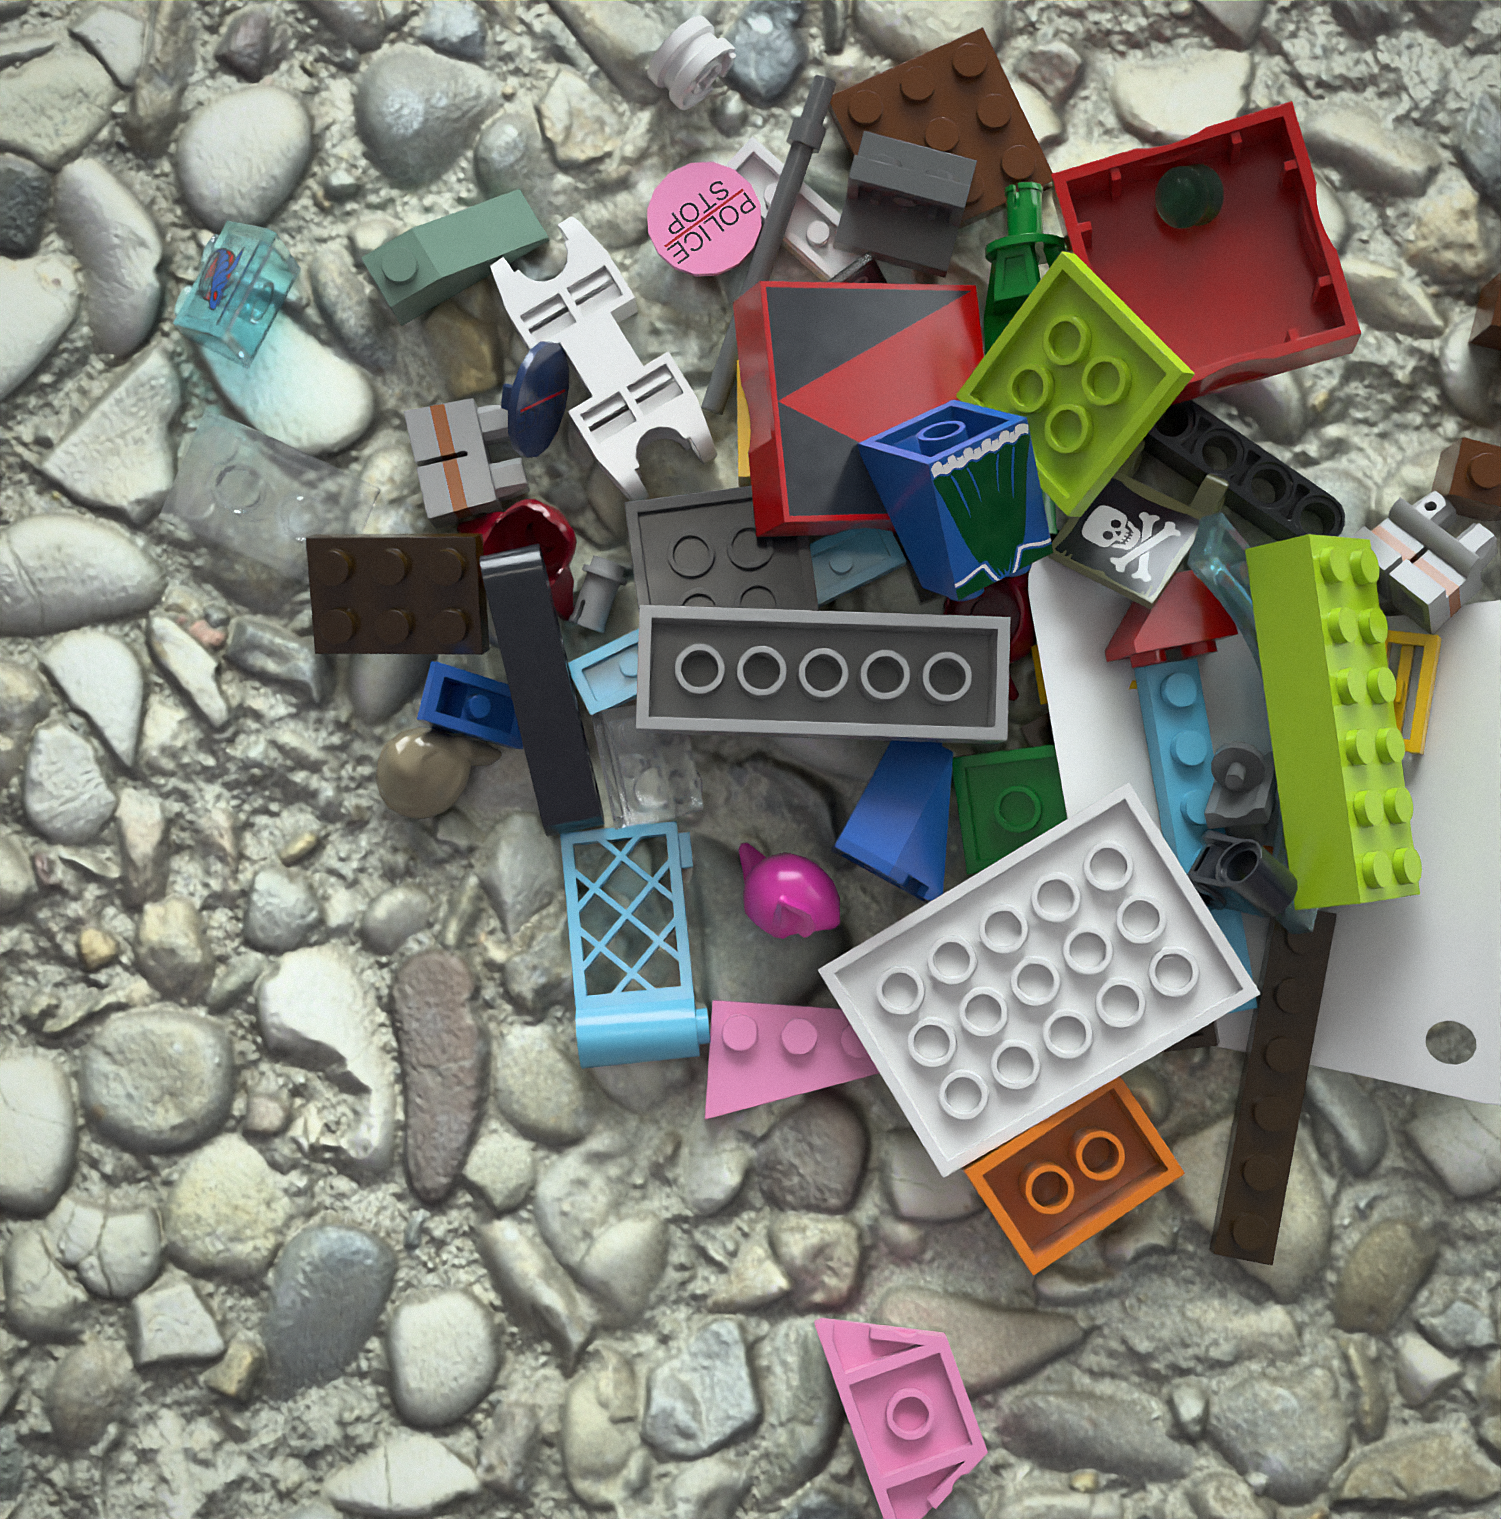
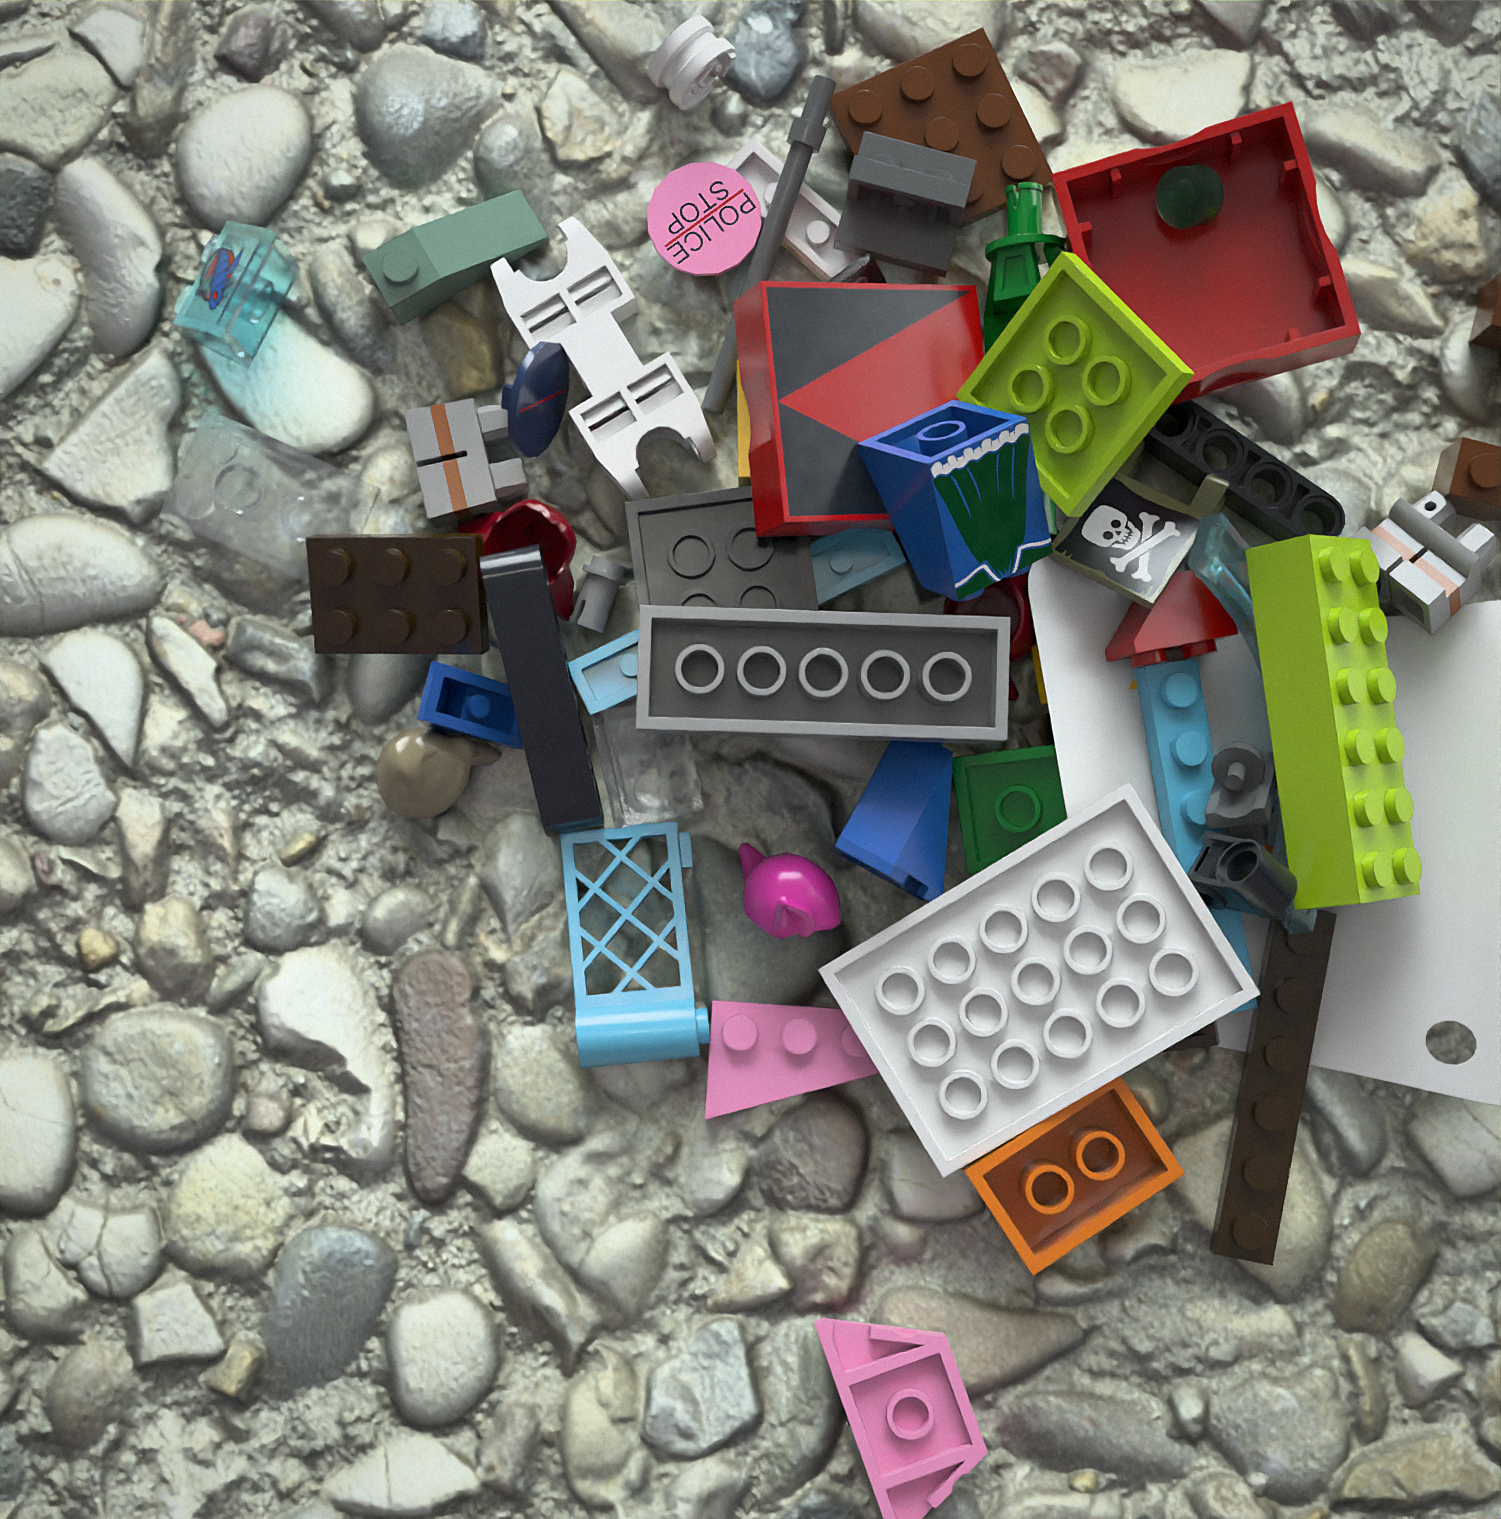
yellow tile [1385,630,1442,755] -> none

